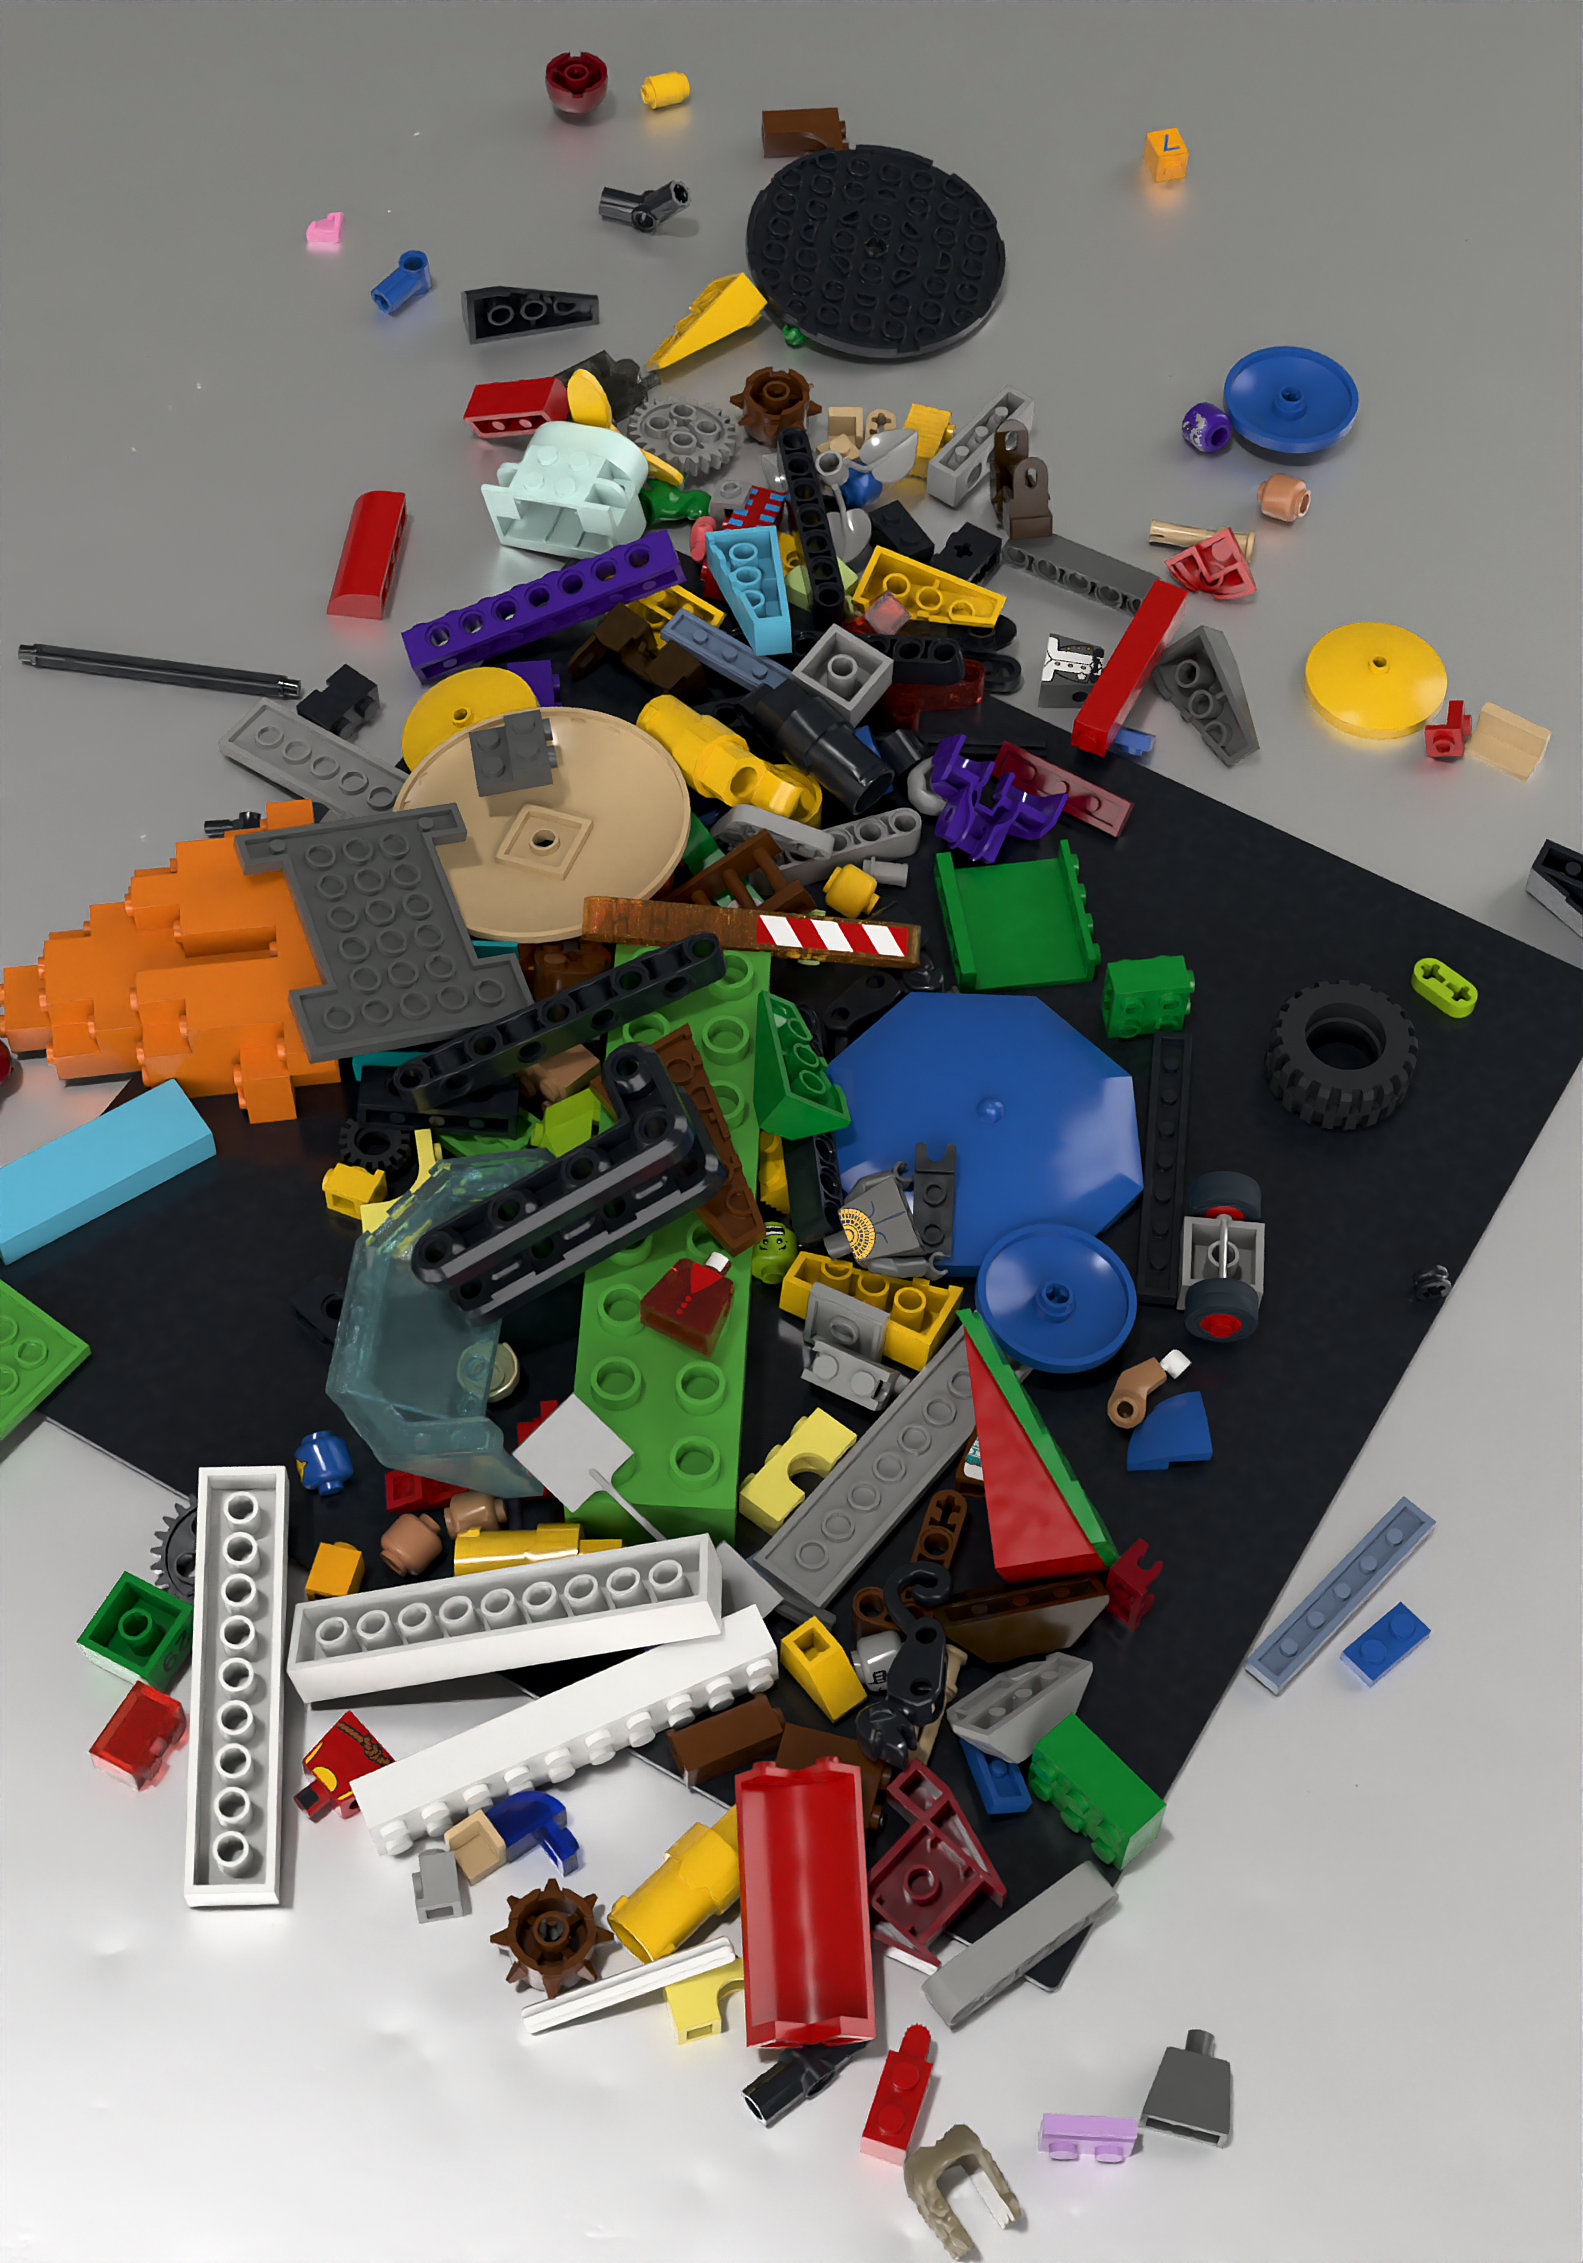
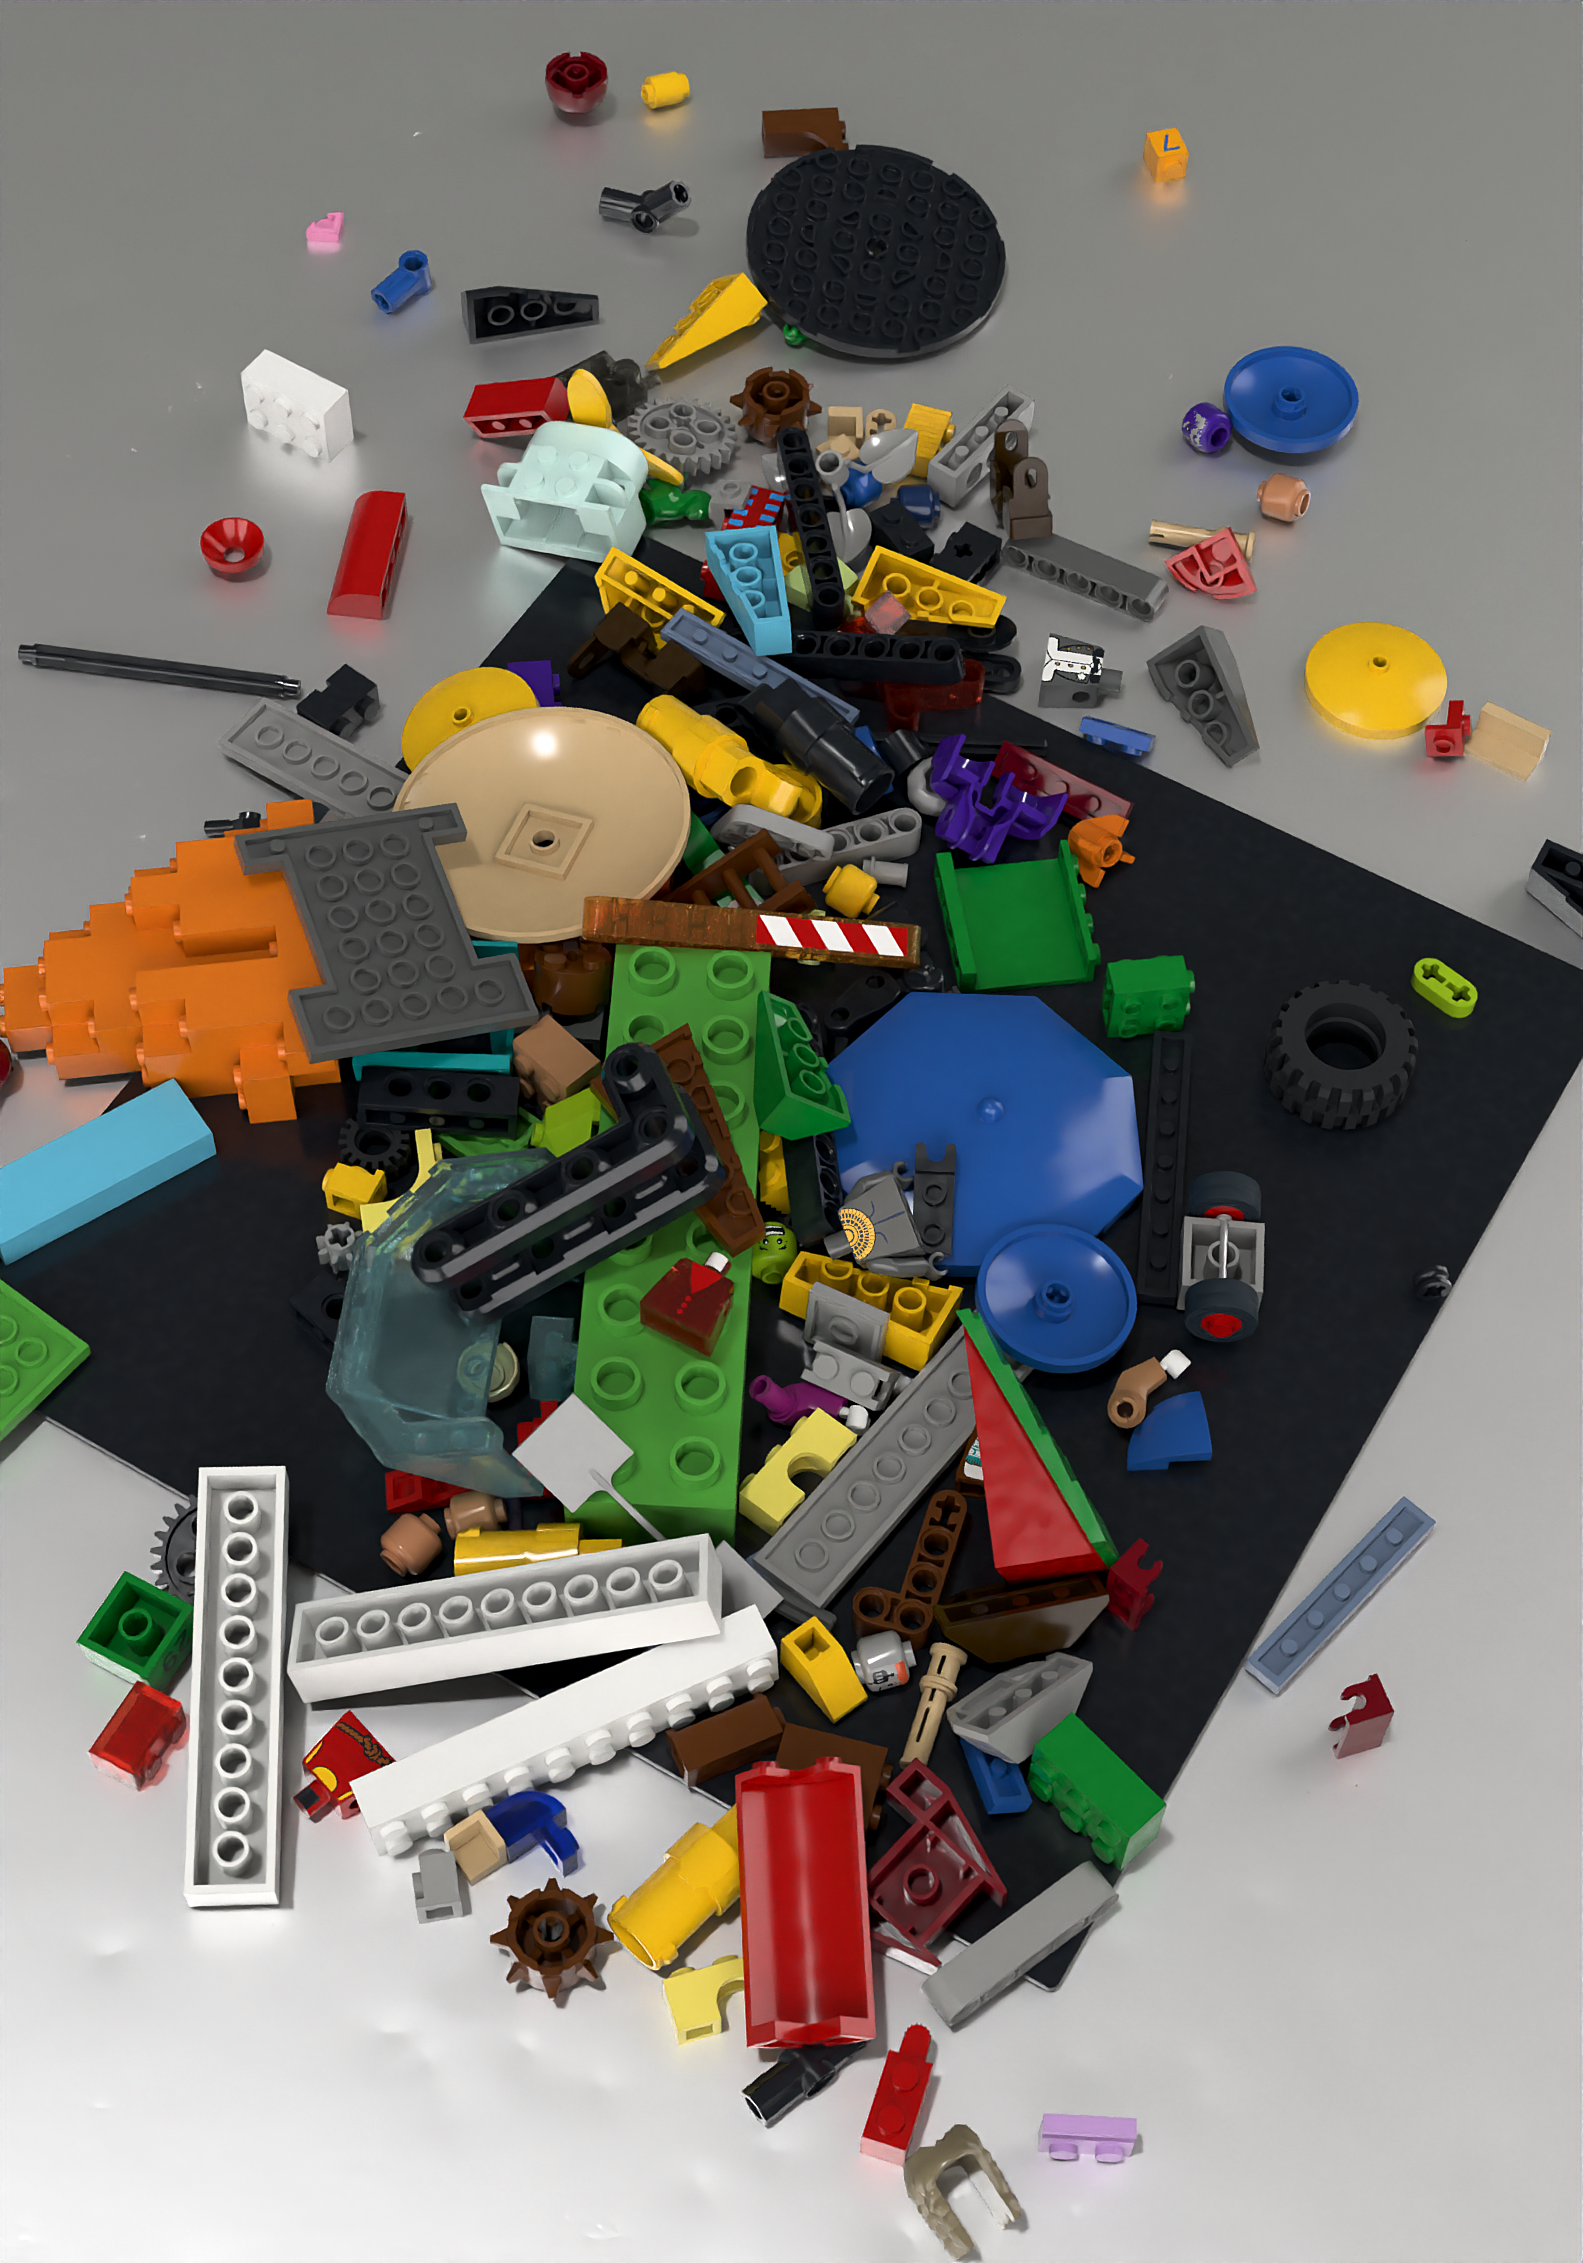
blue head [294,1431,354,1496] -> none
light orange brick [305,1542,366,1602] -> none
black beam [393,931,728,1113] -> none
dark purple brick [401,529,687,684] -> none
dark grey plate [469,709,558,797] -> none
white axle [521,1936,736,2033] -> none
coral piece [689,516,718,564] -> none
light grey brick [791,623,894,728] -> none
black animal [855,1561,954,1771] -> none
red brick [1070,579,1189,757] -> none
dark grey torso [1138,2029,1230,2149] -> none
blue plate [1340,1602,1431,1688] -> none
none -> red piece [200,517,265,573]
none -> white piece [240,349,354,463]
none -> light grey gear [316,1222,366,1273]
none -> clear light blue brick [527,1316,578,1403]
none -> magenta arm [749,1375,871,1436]
none -> dark blue head [890,484,940,529]
none -> orange brick [1068,814,1135,888]
none -> dark red hinge [1328,1673,1394,1759]

